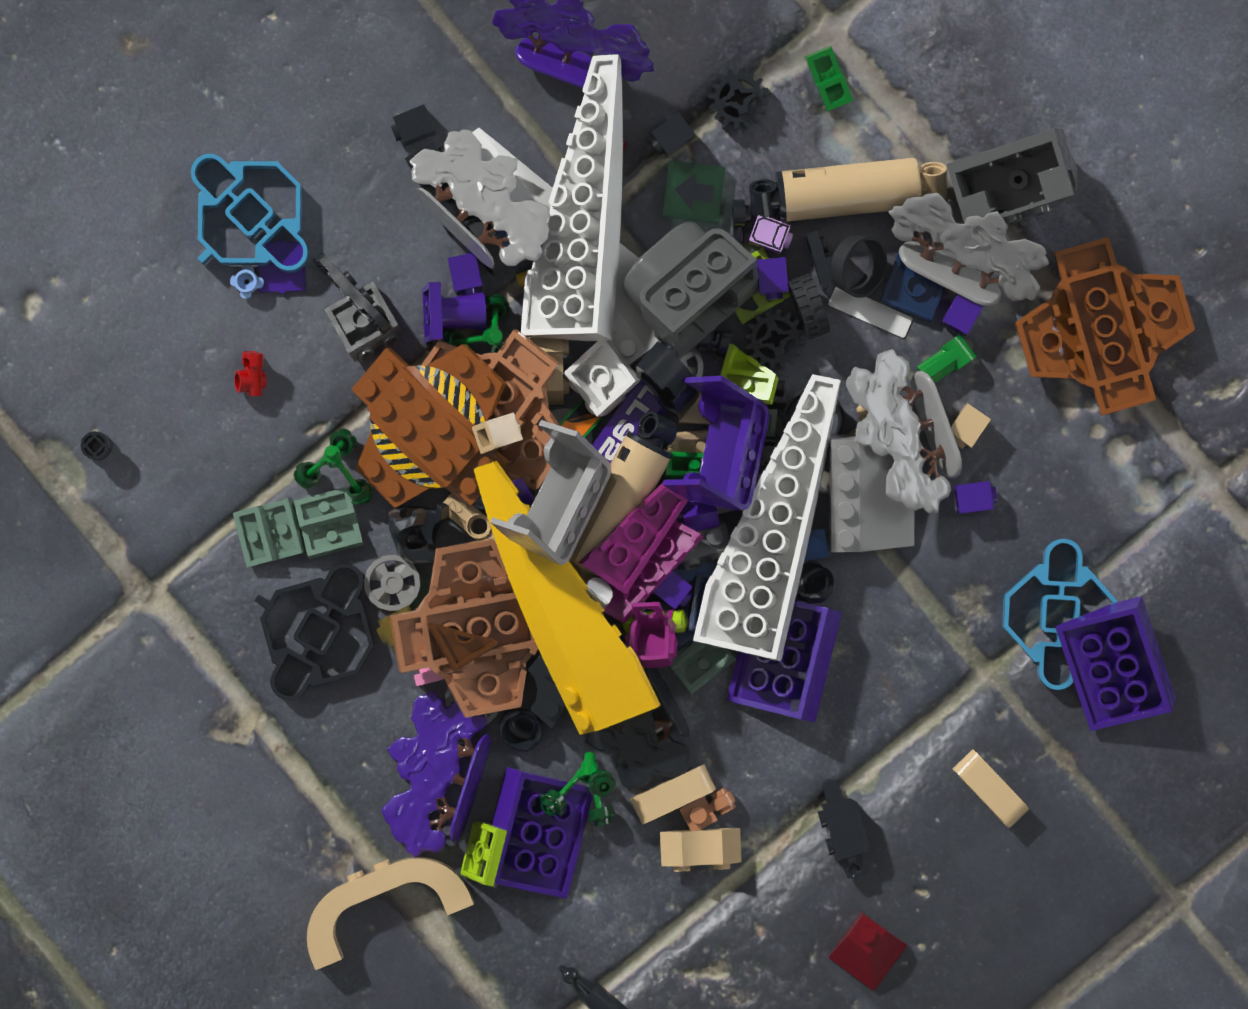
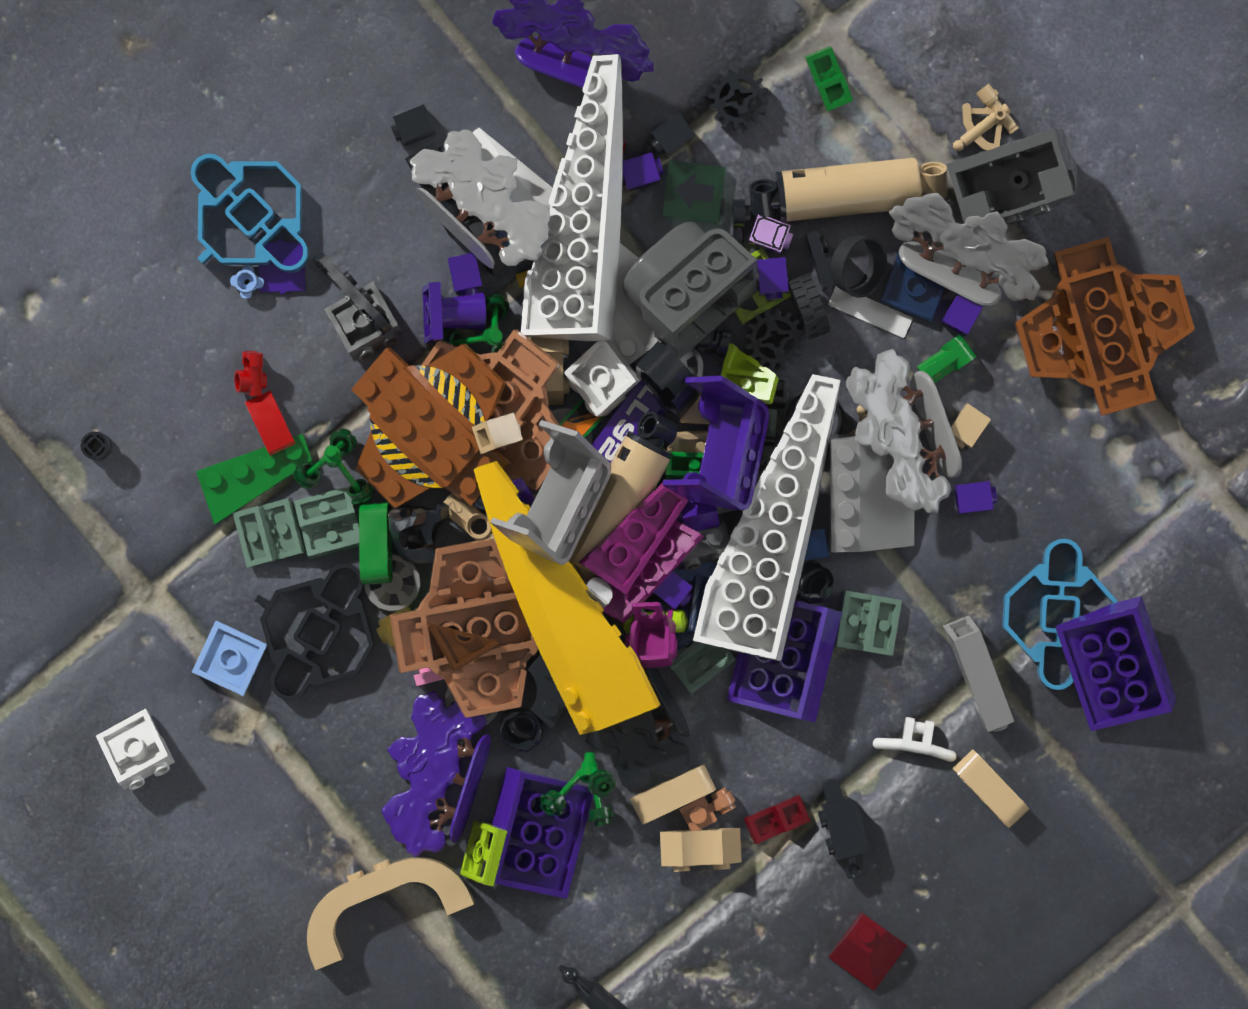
none -> white plate [96,709,175,790]
none -> light blue plate [192,621,267,696]
none -> green wing [196,434,313,525]
none -> red slope [245,390,295,456]
none -> green beam [359,503,393,585]
none -> dark purple brick [622,153,664,192]
none -> dark red slope [743,795,810,844]
none -> sand green slope [834,590,902,656]
none -> white piece [873,717,956,762]
none -> light grey slope [943,616,1014,732]
none -> tan piece [953,84,1019,151]

